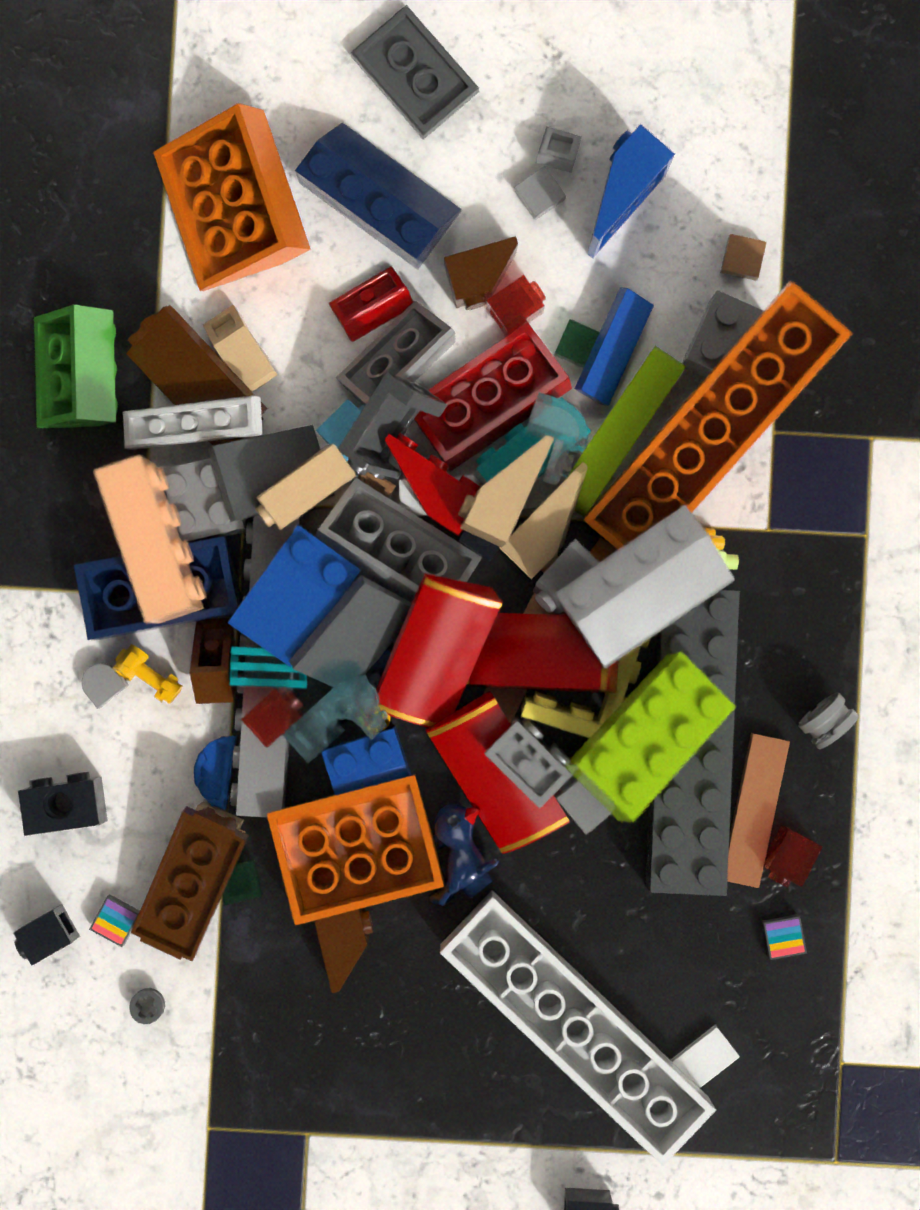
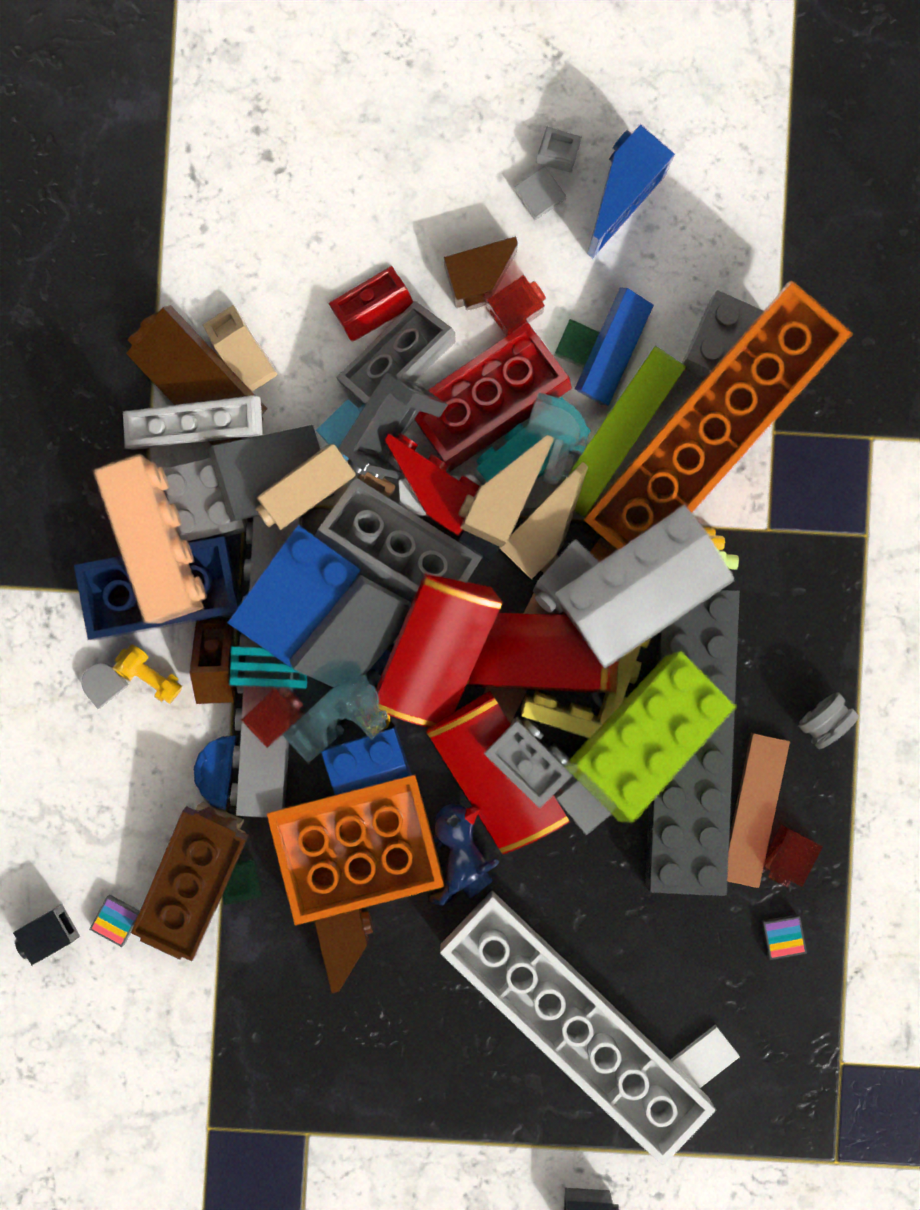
black brick [18,772,108,836] -> none
bright green slope [34,305,118,428] -> none
dark grey bush [129,988,165,1024] -> none
orange slope [153,103,311,291] -> none
dark blue slope [295,122,461,270] -> none
dark grey tile [351,5,479,140] -> none
medium nougat tile [720,234,767,281] -> none

